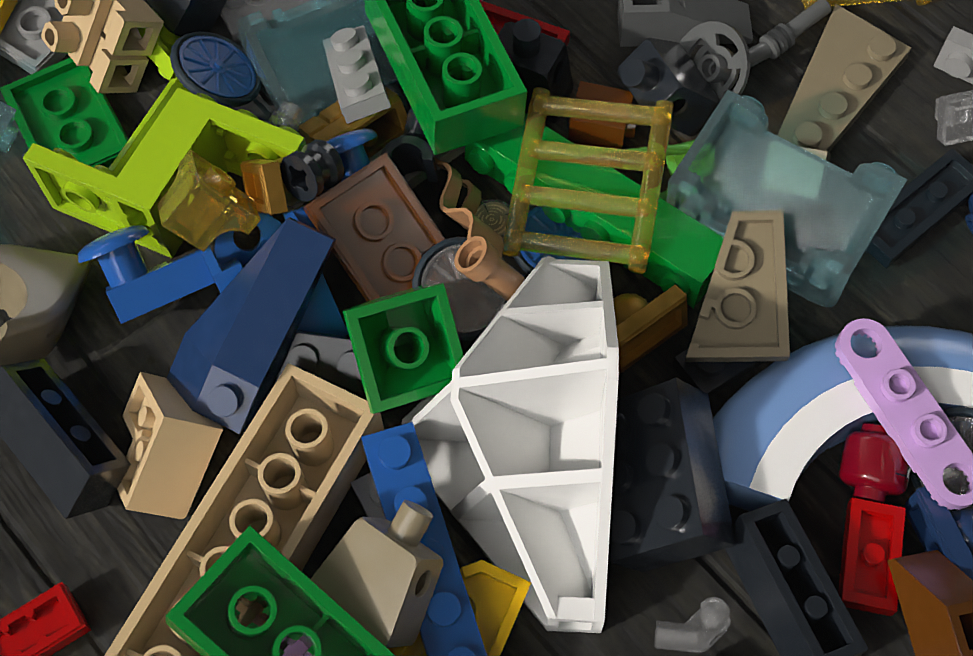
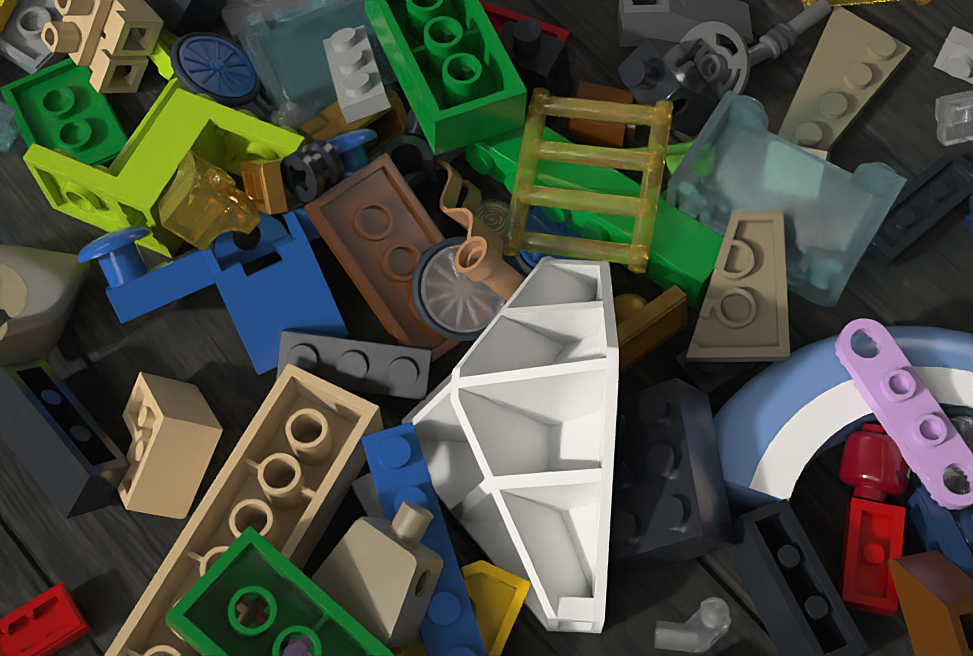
dark blue wedge [167,217,336,434] -> none
green slope [343,283,463,414] -> none

